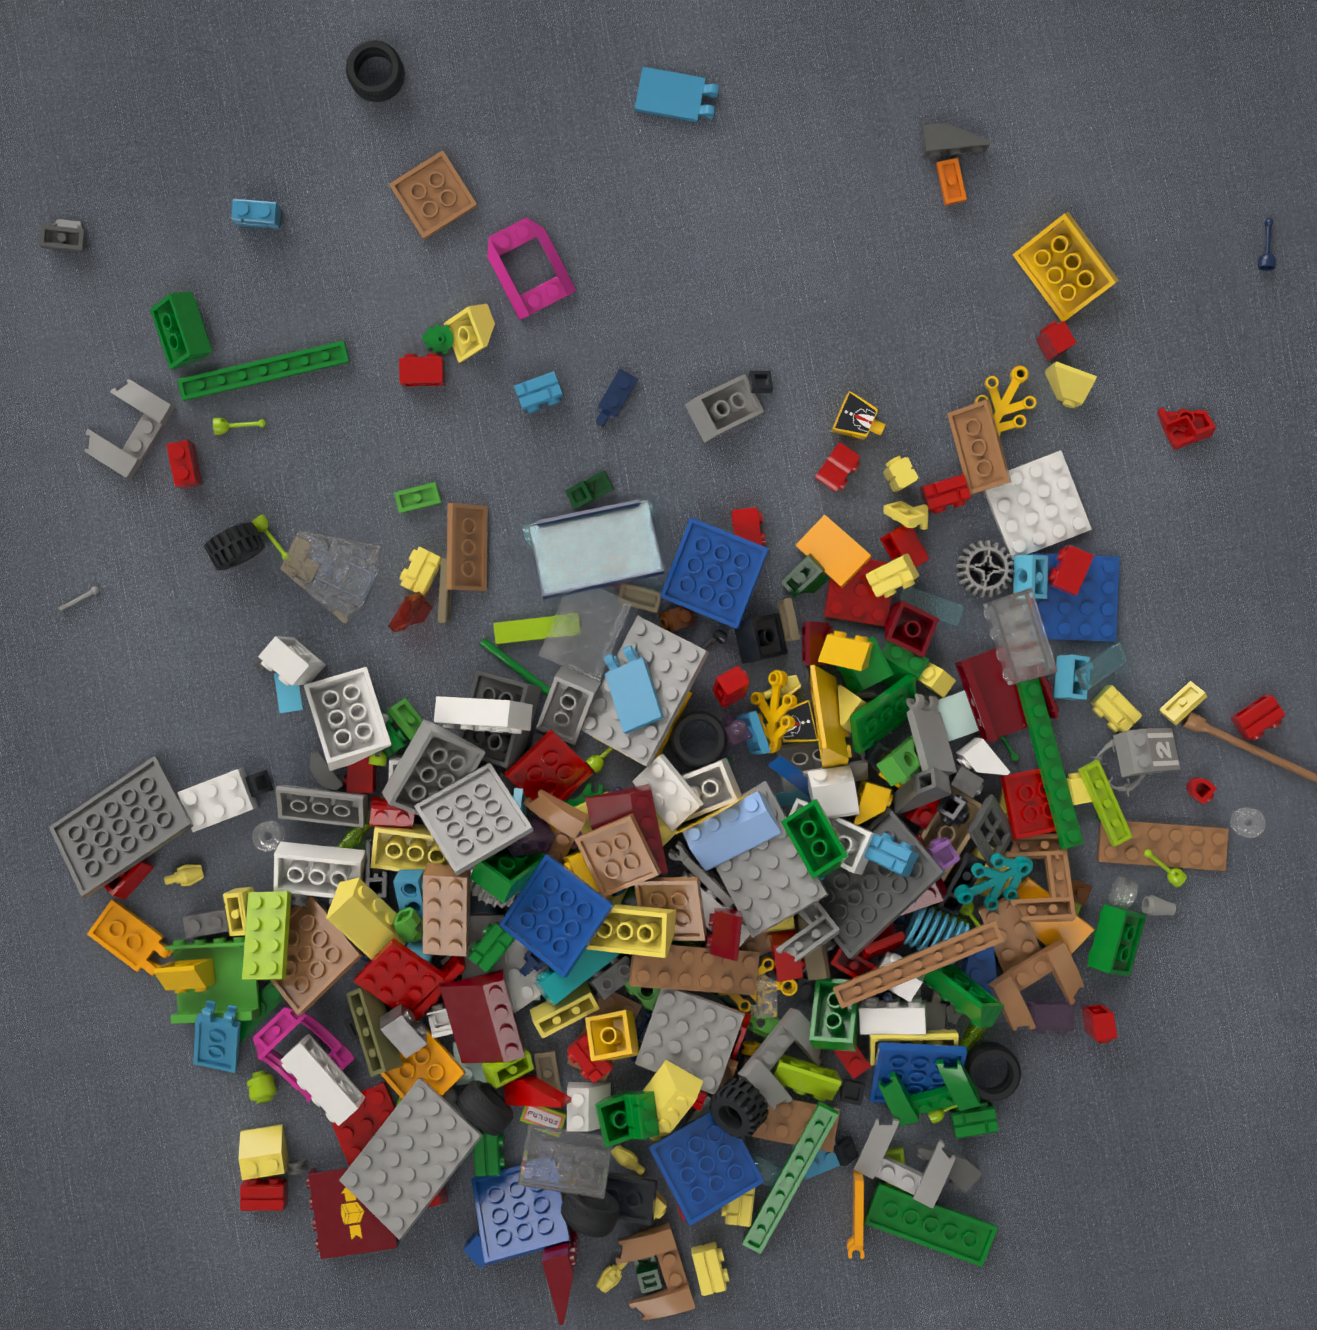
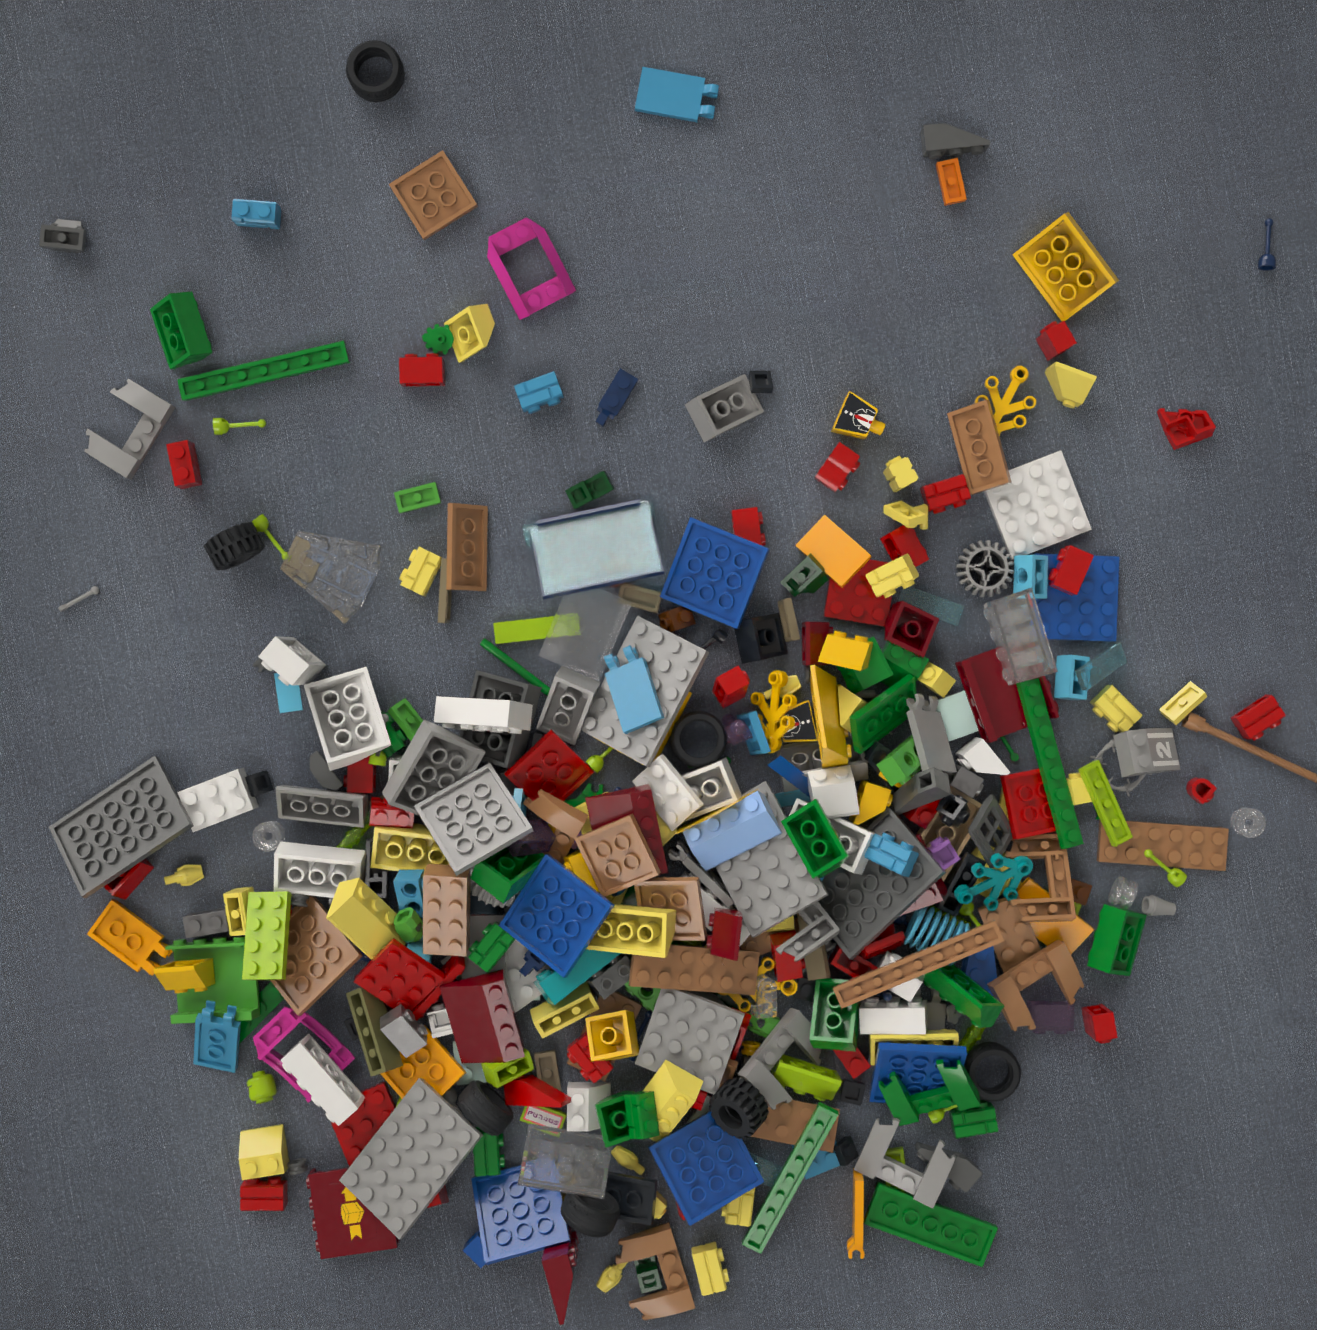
clear red slope [388,592,433,632] -> none

